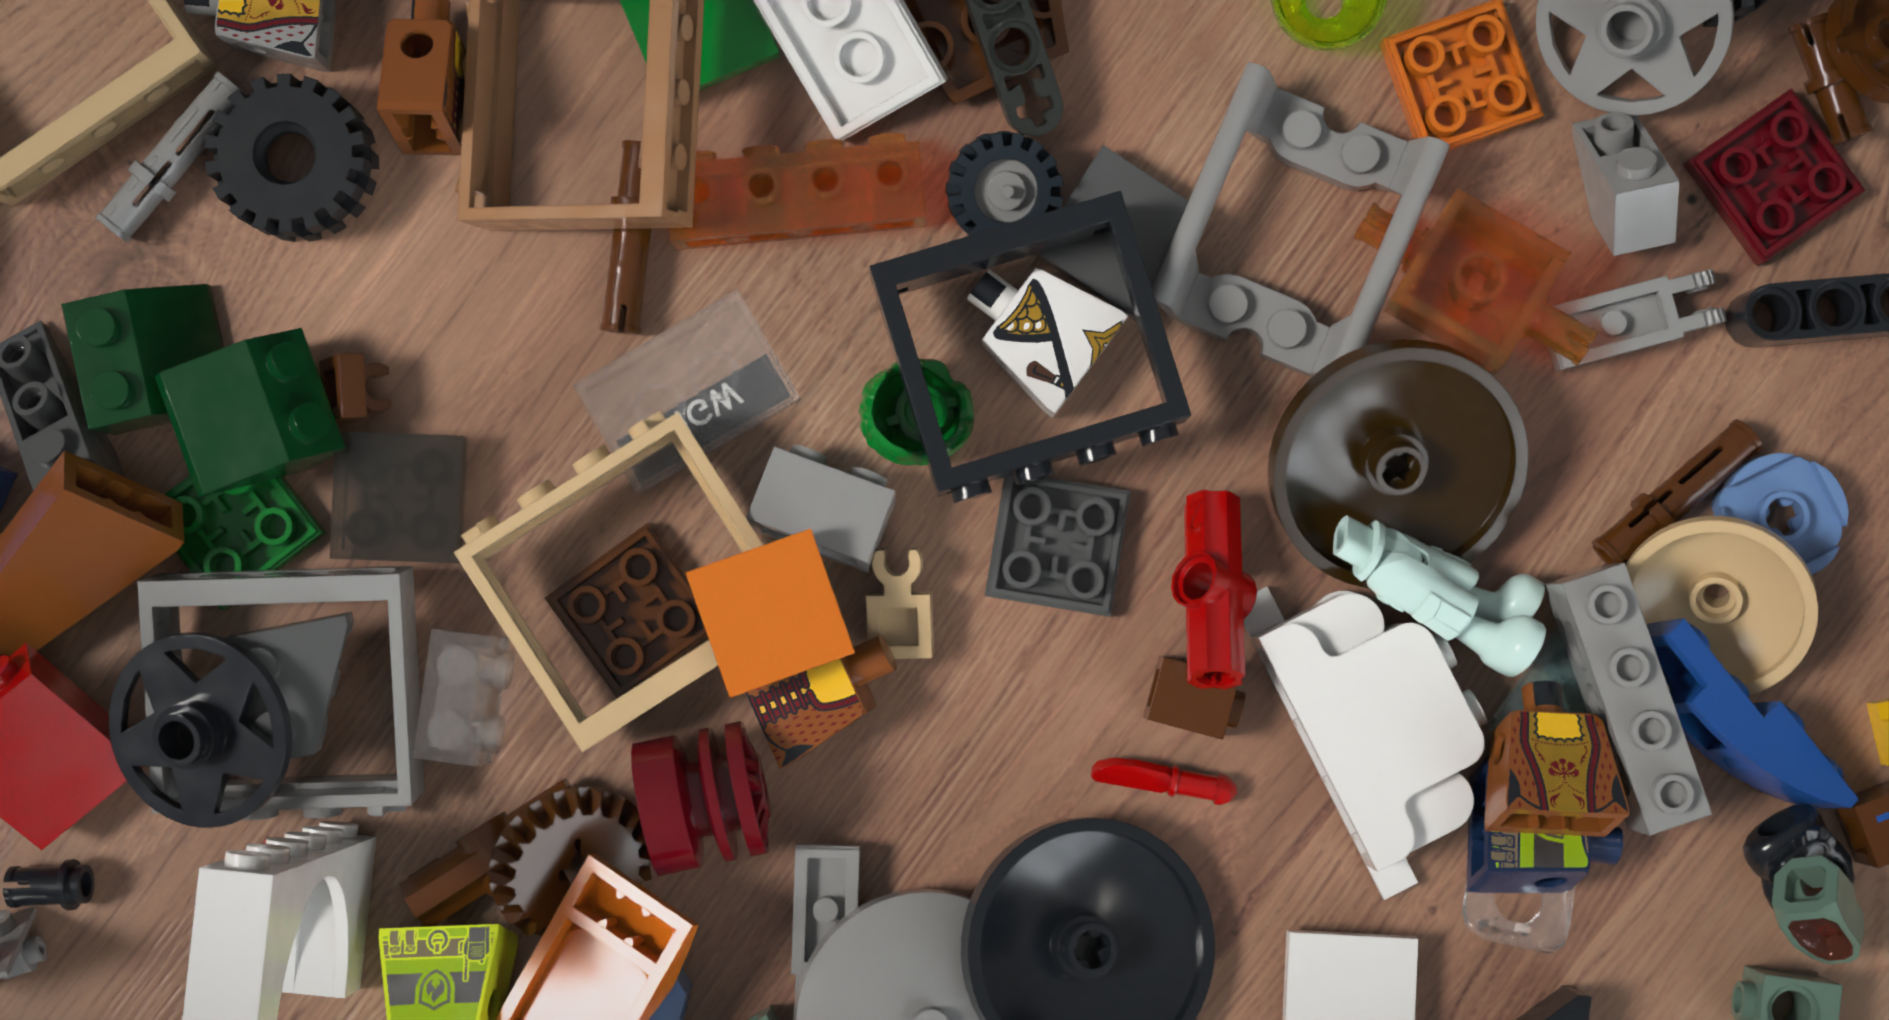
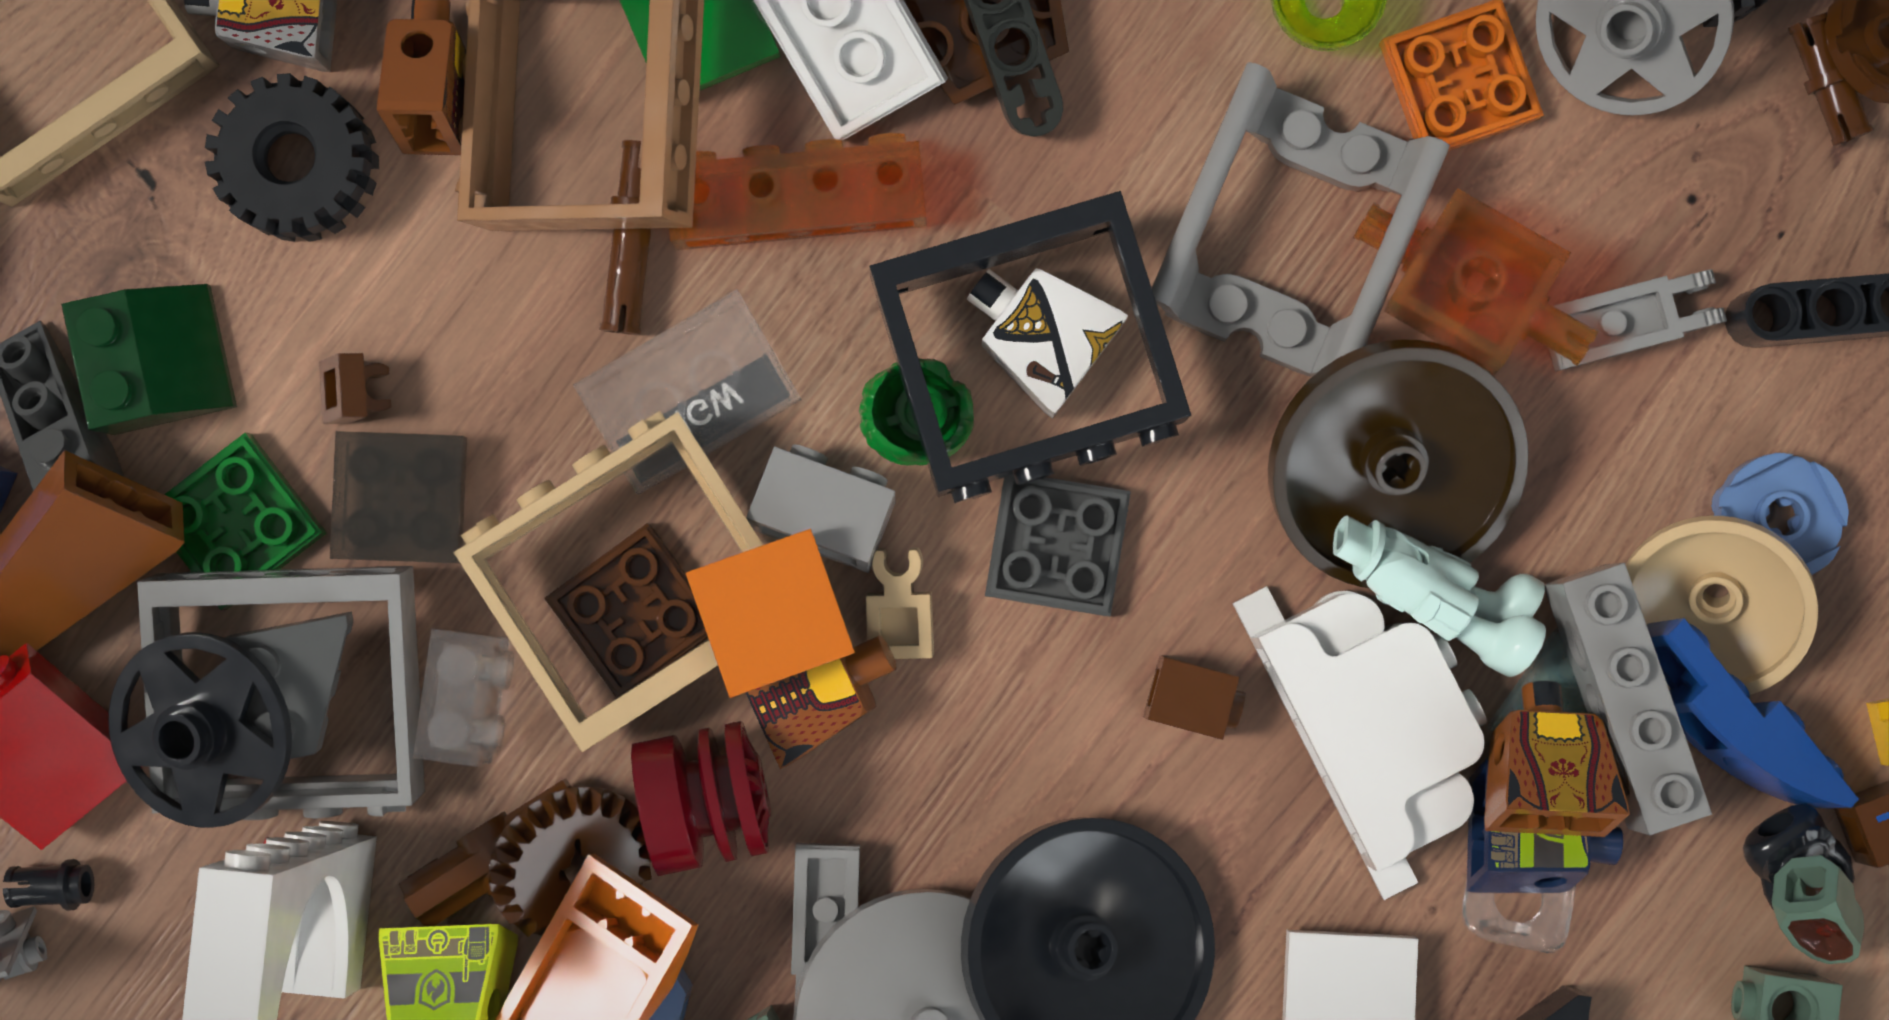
light grey pin [95,71,247,243] -> none
dark green slope [154,328,346,498] -> none
black wheel [945,131,1064,236] -> none
dark grey tile [1034,145,1188,322] -> none
red piece [1091,758,1237,805] -> none
red piece [1171,489,1257,690] -> none
light grey slope [1572,112,1679,256] -> none
reddish brown pin [1592,419,1763,564] -> none
dark red tile [1683,88,1866,266] -> none

